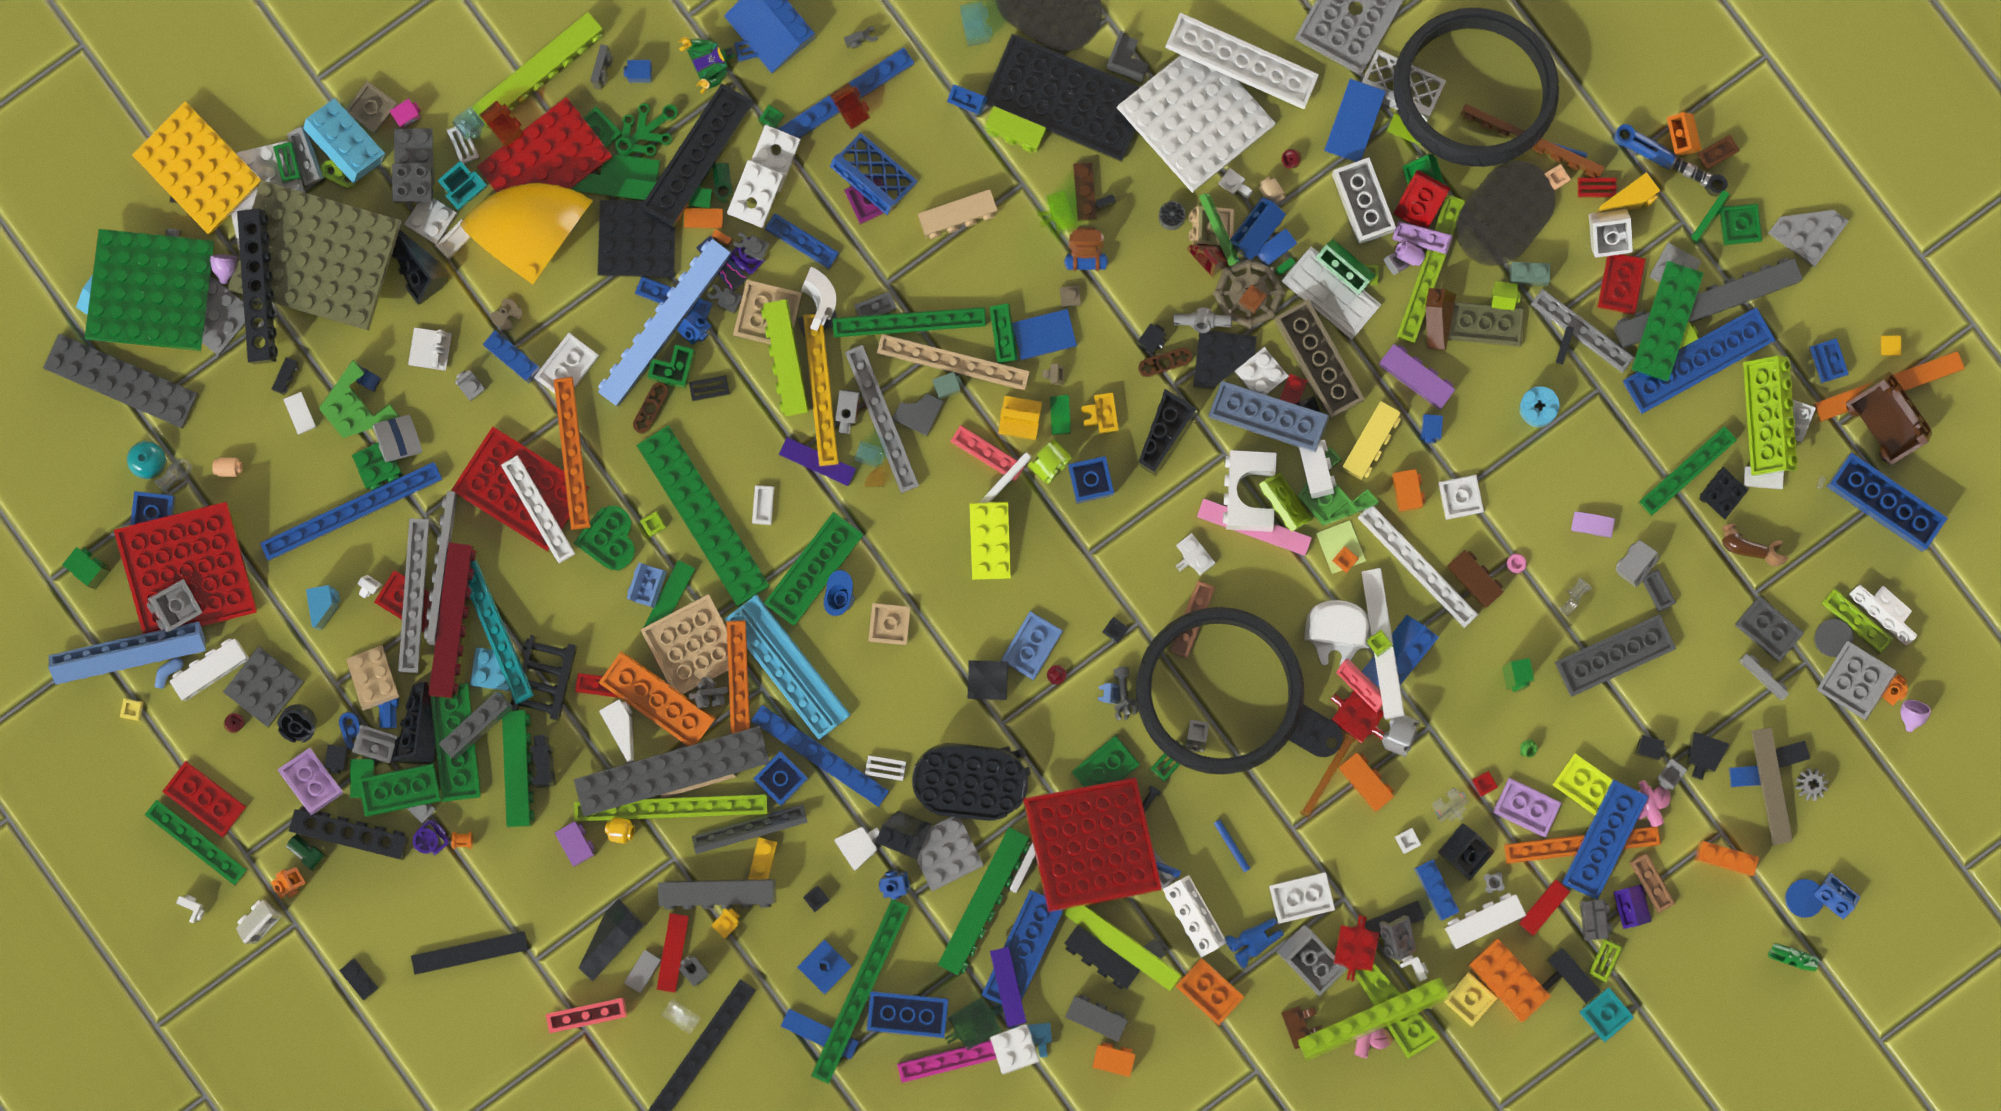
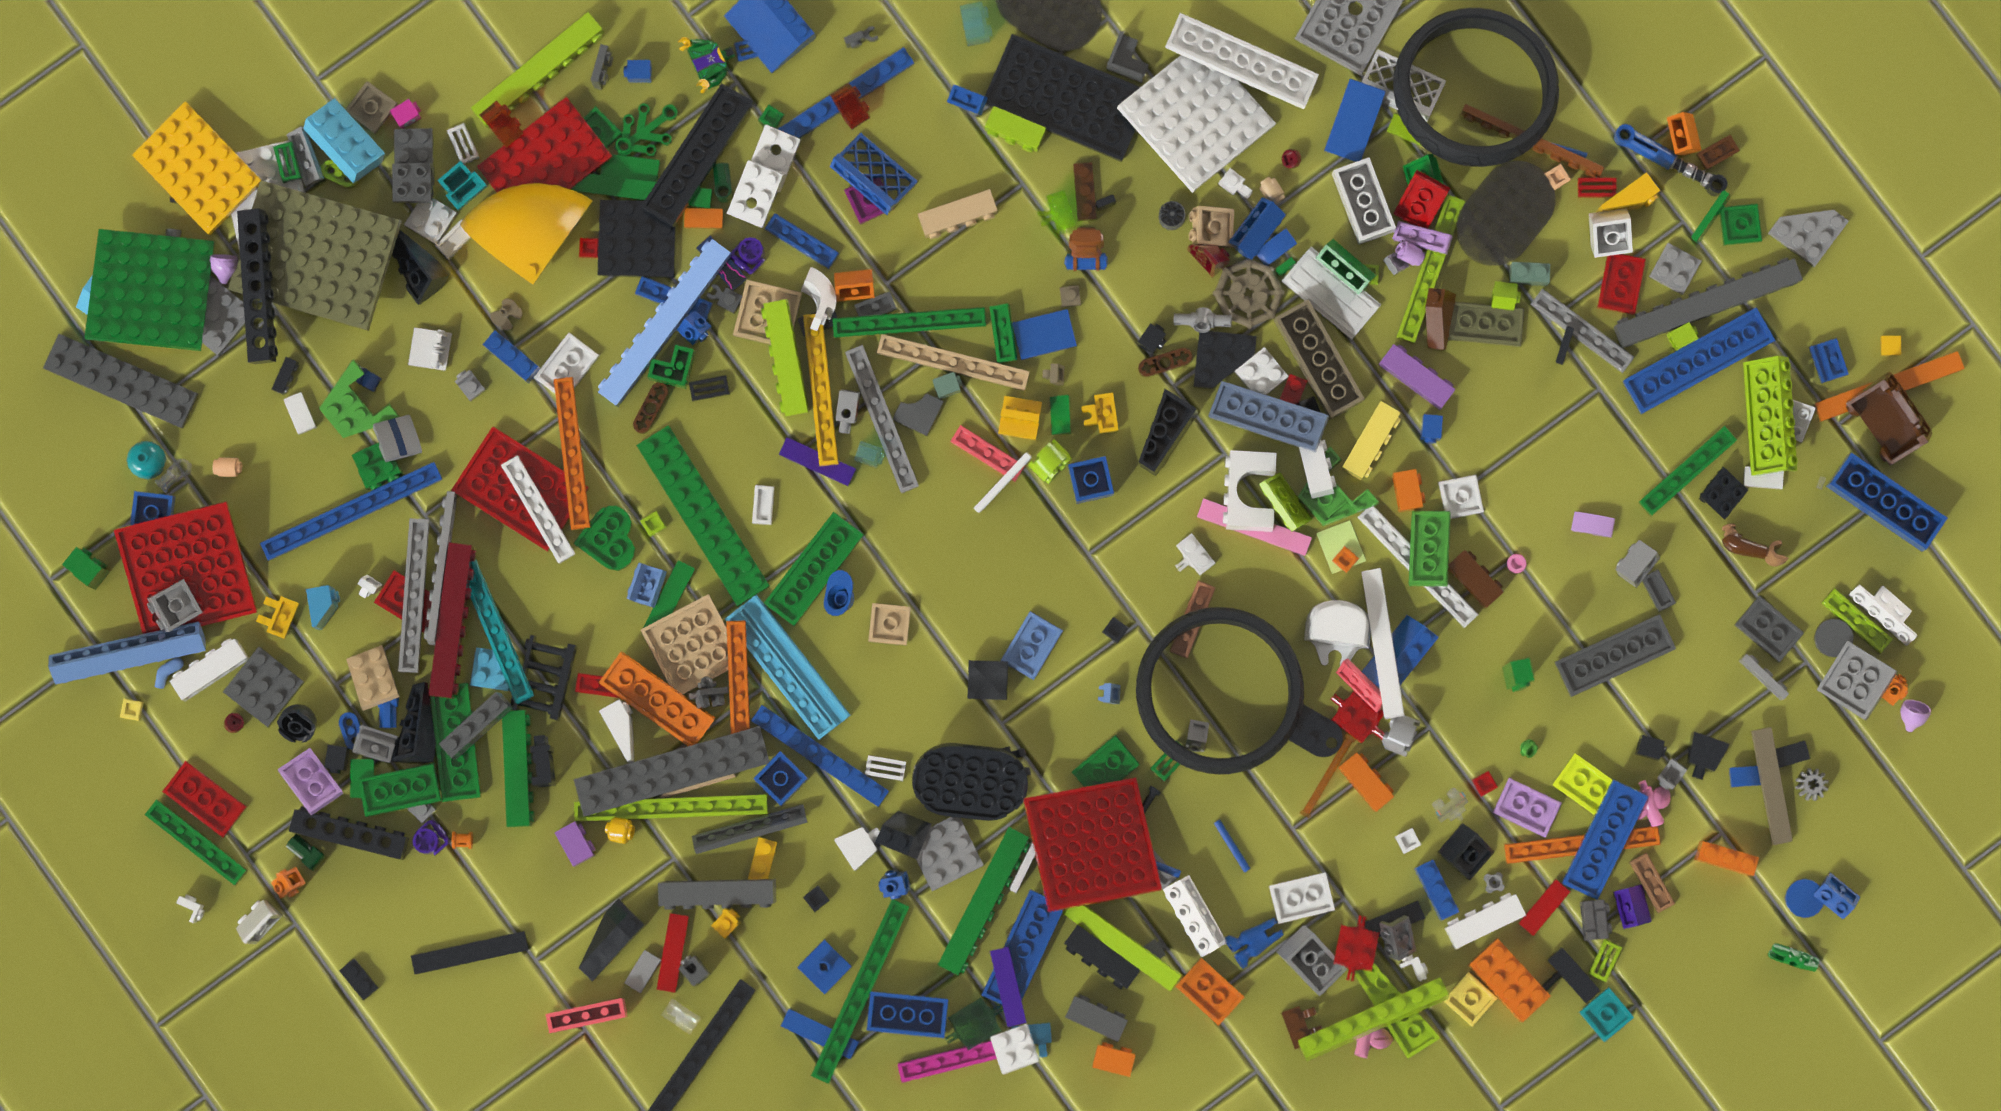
clear light blue brick [452,107,485,140] -> none
orange tile [712,229,733,248] -> none
dark grey plate [733,233,770,261] -> none
clear yellow tile [865,467,884,487] -> none
neon yellow plate [970,501,1011,580] -> none
dark red tile [1047,665,1066,685] -> none
dark grey bar [1113,667,1138,721] -> none
bright green tile [1199,193,1240,266] -> none
dark orange brick [1239,284,1267,314] -> none
lime tile [1366,629,1393,657] -> none
medium azure brick [1519,386,1559,427] -> none
clear connector [1559,577,1592,616] -> none
green plate [1631,261,1704,382] -> none
none -> yellow plate [256,596,299,639]
none -> red tile [579,238,599,258]
none -> orange brick [834,269,875,302]
none -> bright green tile [1408,511,1451,587]

